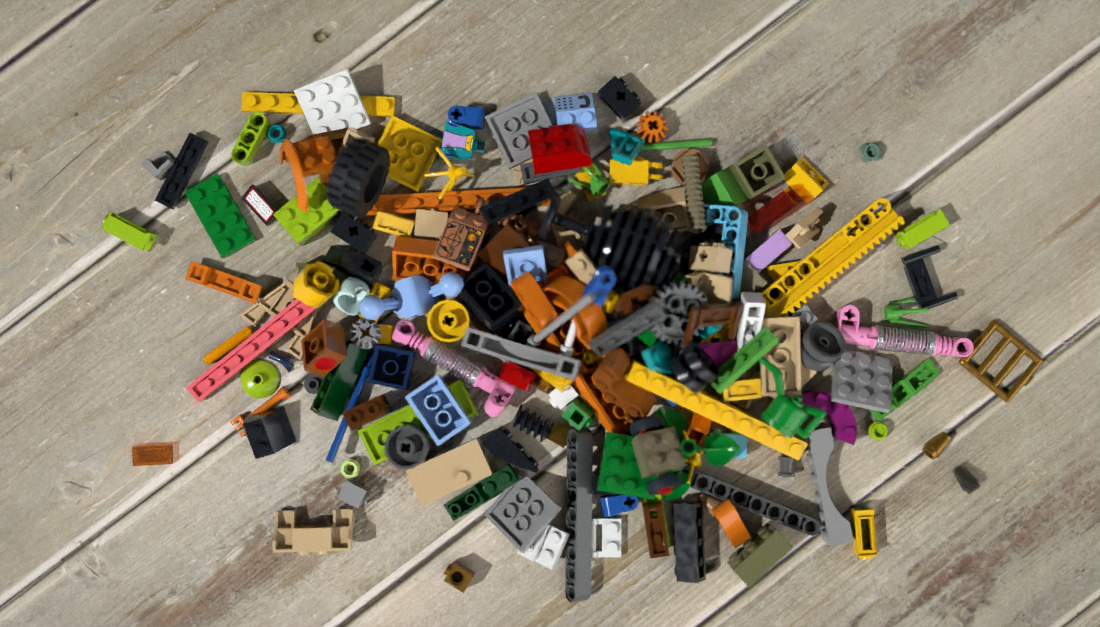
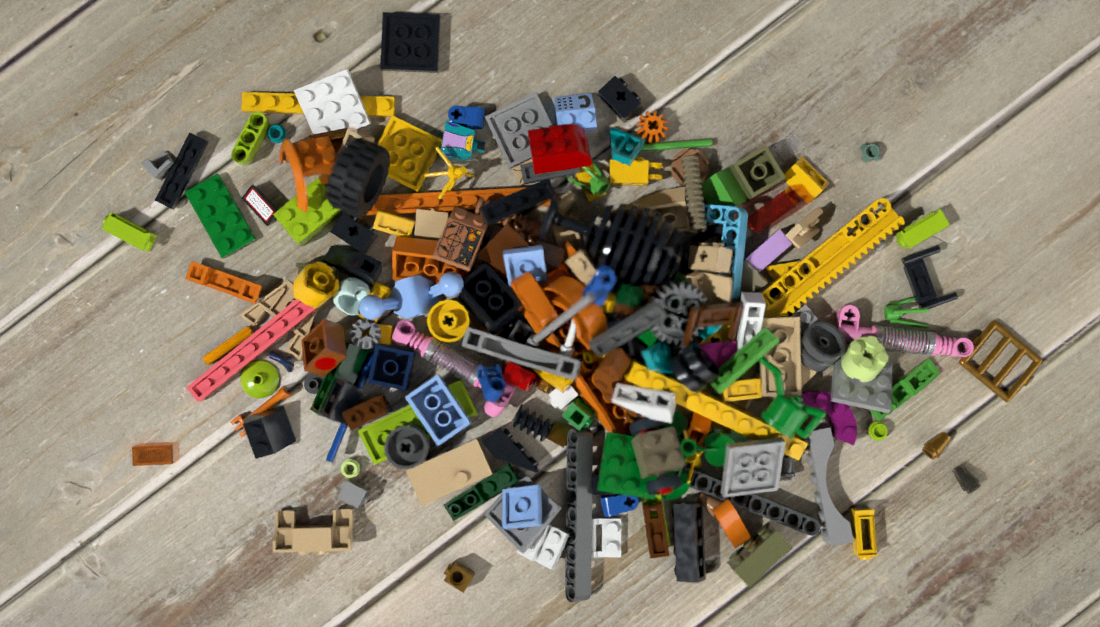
none -> black brick [320,378,364,426]
none -> black plate [380,12,441,73]
none -> blue piece [477,364,506,402]
none -> light blue plate [502,485,542,529]
none -> white slope [612,384,676,423]
none -> dark green bracket [615,283,643,307]
none -> light grey plate [721,437,785,497]
none -> yellowish green brick [841,336,889,382]

